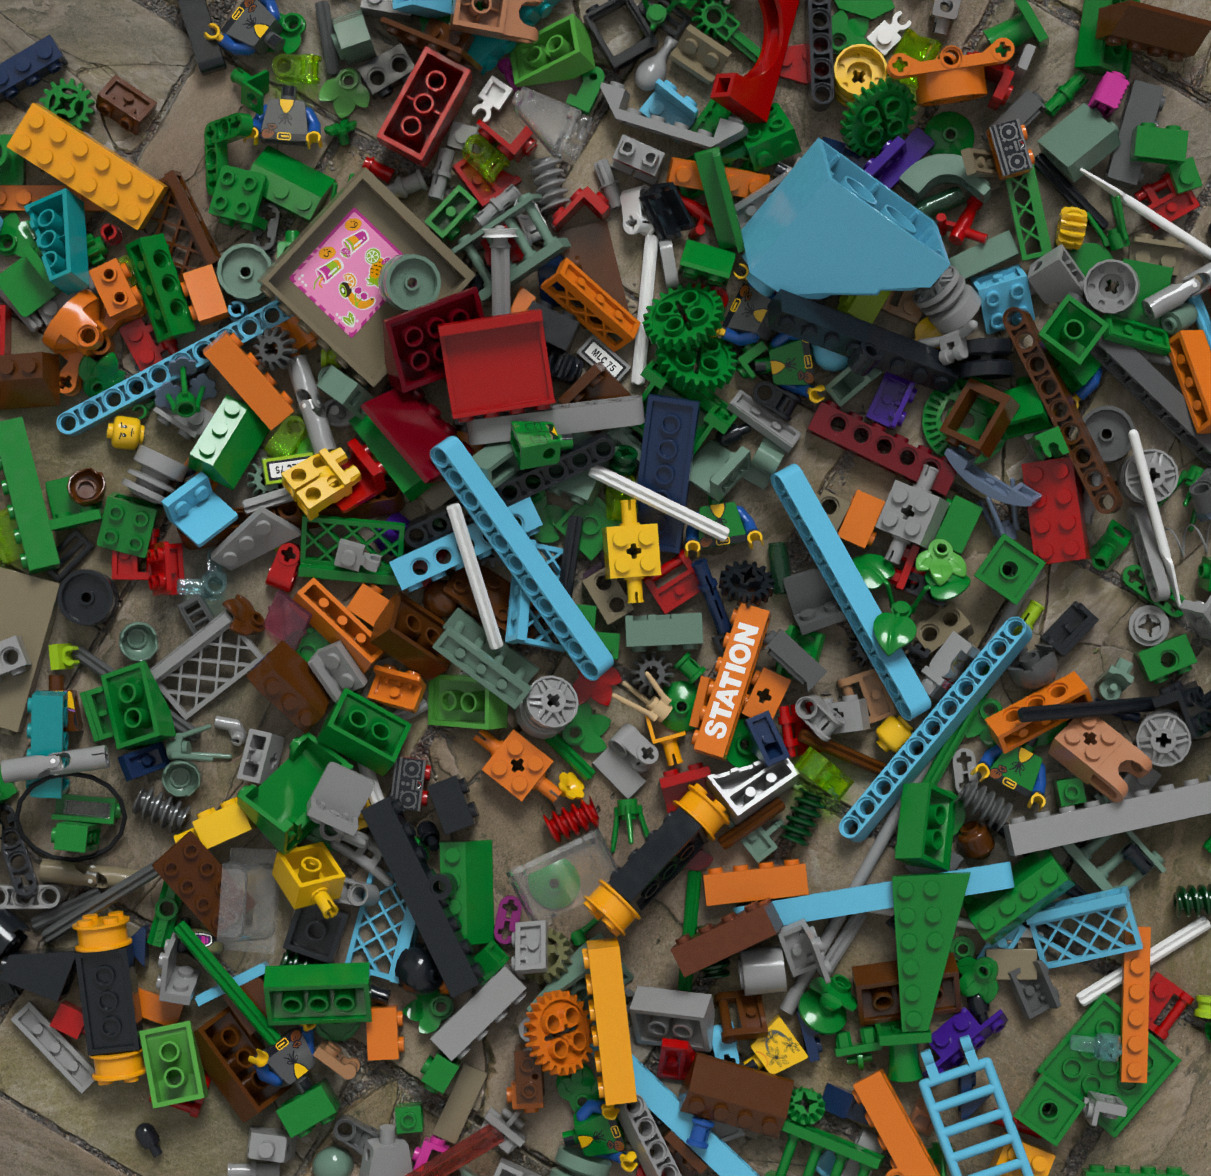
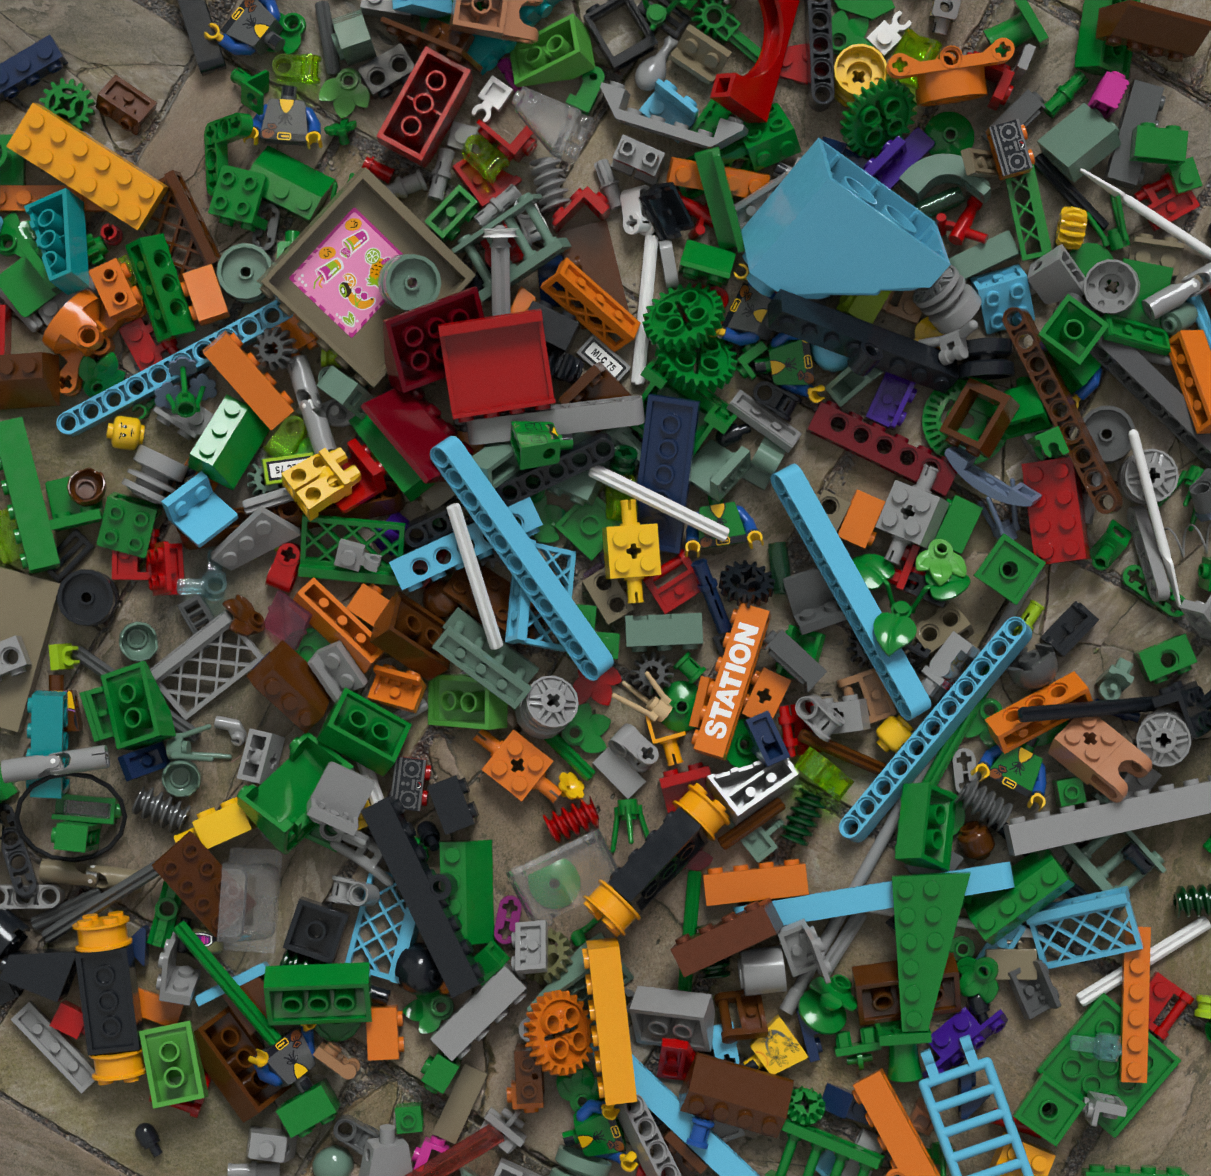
medium azure pin [228,301,248,322] -> none
yellow brick [272,841,346,919] -> none
black axle [559,515,583,598] -> none
light grey gear [1128,605,1169,646] -> none

